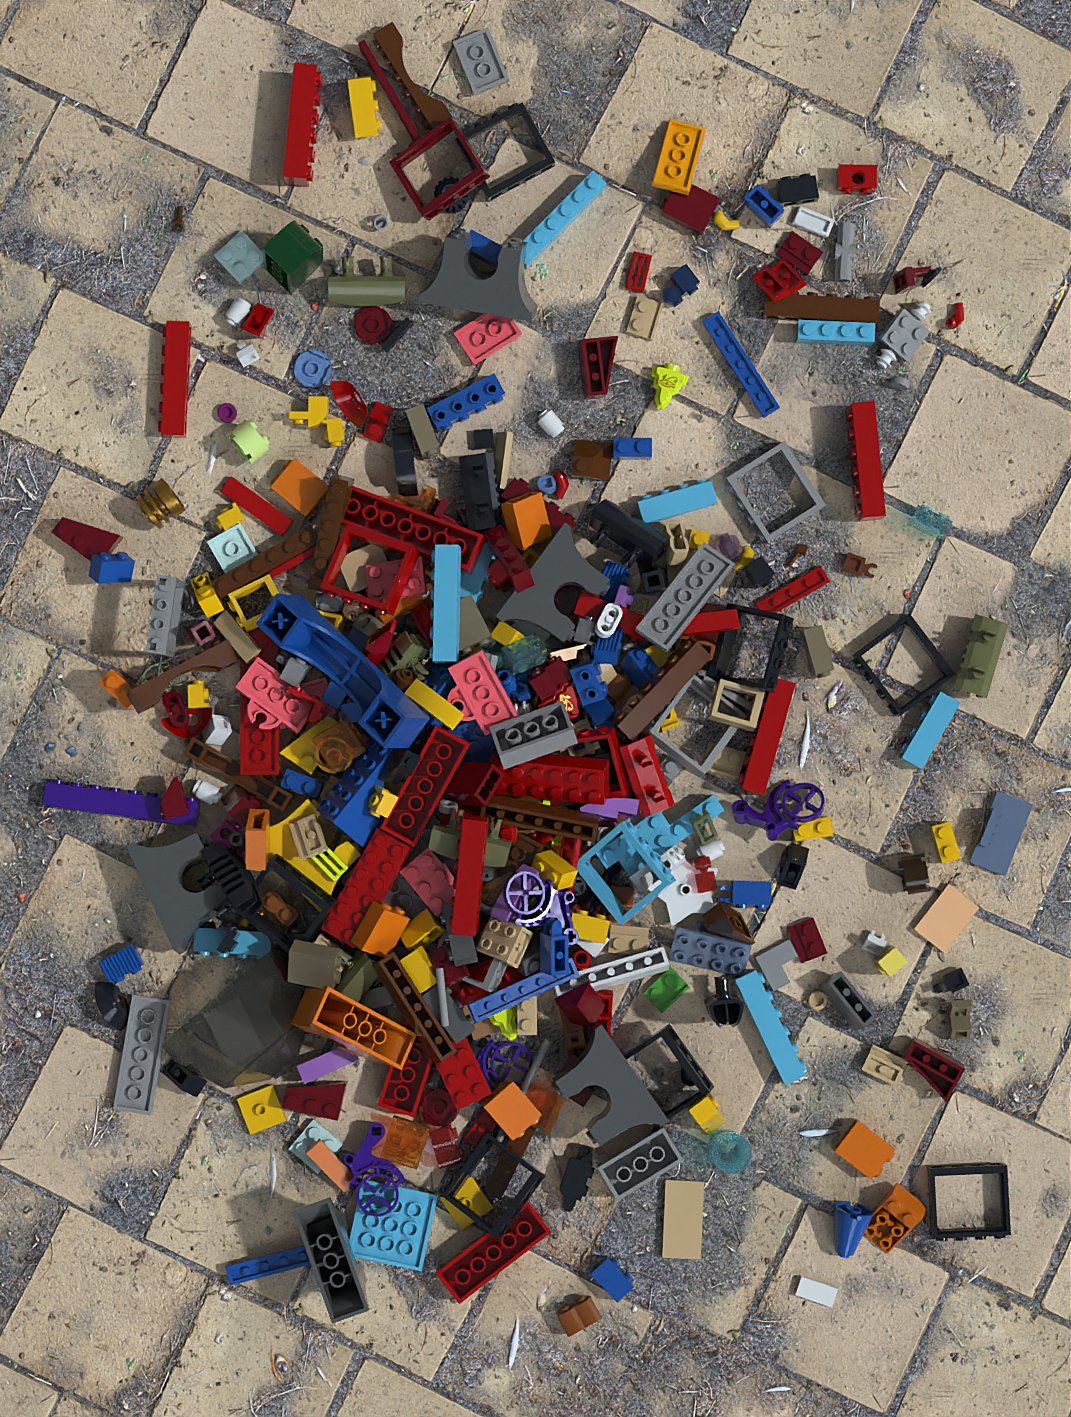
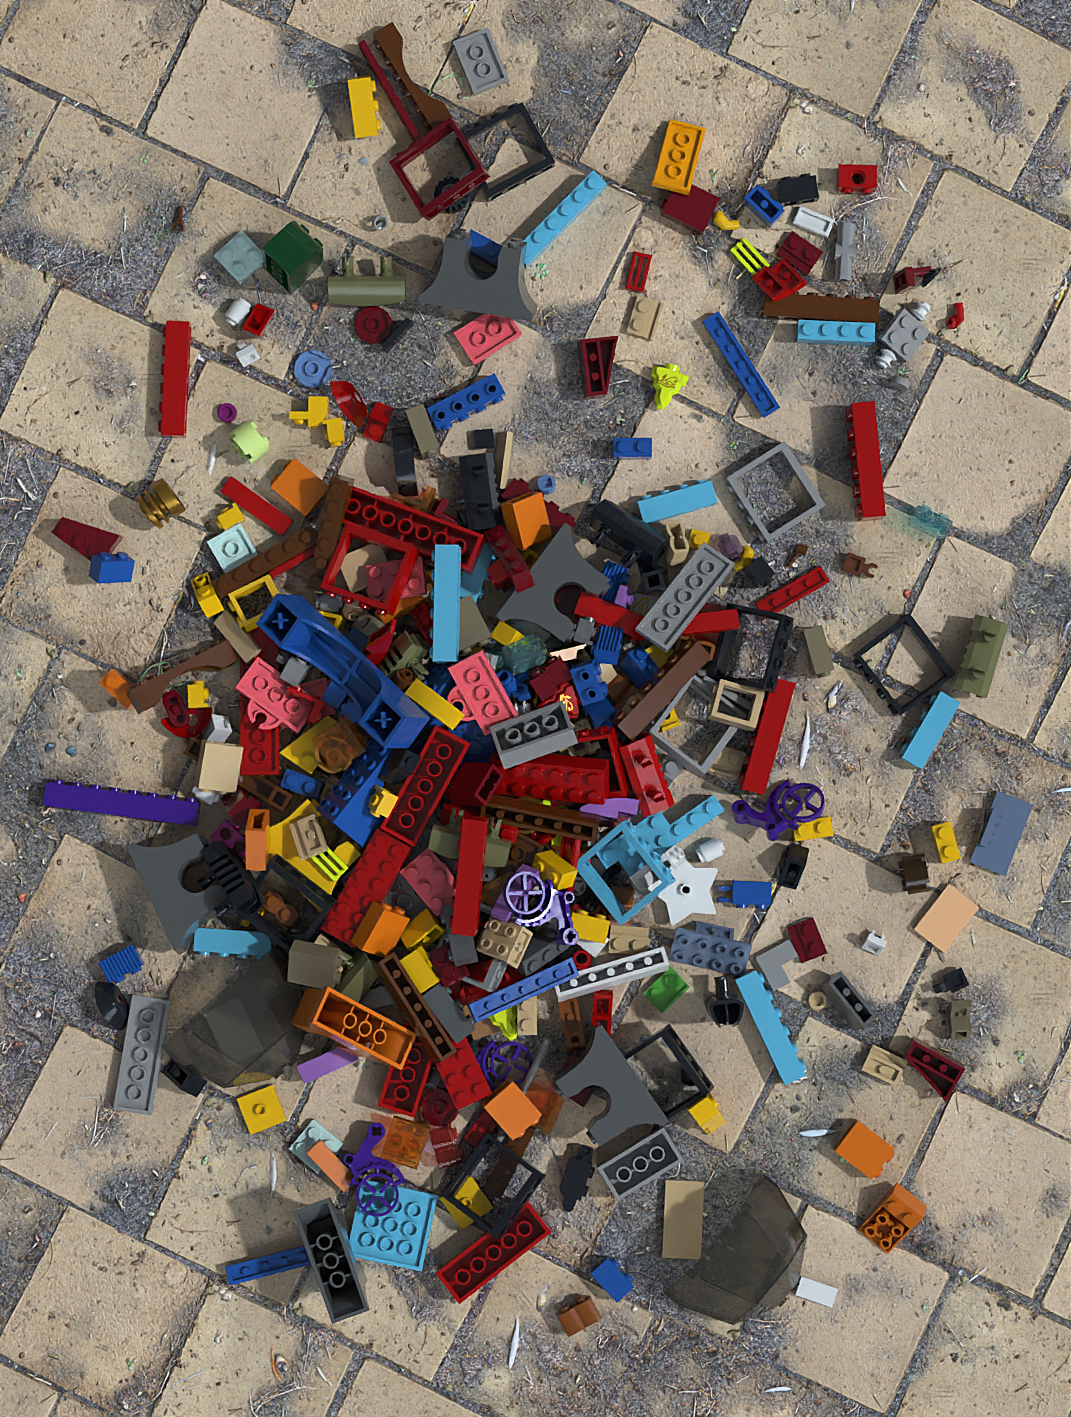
light grey window [146,575,185,659] -> none
dark red slope [159,776,191,820] -> none
dark red brick [185,619,216,646] -> none
black bracket [217,922,240,954] -> none
dark grey pin [230,831,246,847] -> none
dark red wedge [281,1081,348,1121] -> none
red brick [283,63,323,187] -> none
light grey bar [435,967,449,1027] -> none
light grey tile [438,799,458,814] -> none
white brick [537,409,565,438] -> none
blue hinge [540,917,569,976] -> none
red arm [553,470,569,500] -> none
dark red slope [554,981,605,1028] -> none
reddish brown slope [571,439,613,481] -> none
white plate [594,603,623,638] -> none
dark blue brick [663,264,700,307] -> none
olive tile [689,810,718,846] -> none
clear red plate [694,855,717,894] -> none
reddish brown slope [702,902,755,945] -> none
clear light blue wheel [707,1130,752,1174] -> none
blue cone [834,1201,872,1258] -> none
light yellow brick [874,946,908,977] -> none
black window [927,1163,1011,1242] -> none
none -> tan brick [194,740,243,795]
none -> clear smoke windscreen [663,1170,807,1325]
none -> neon yellow tile [730,237,770,276]

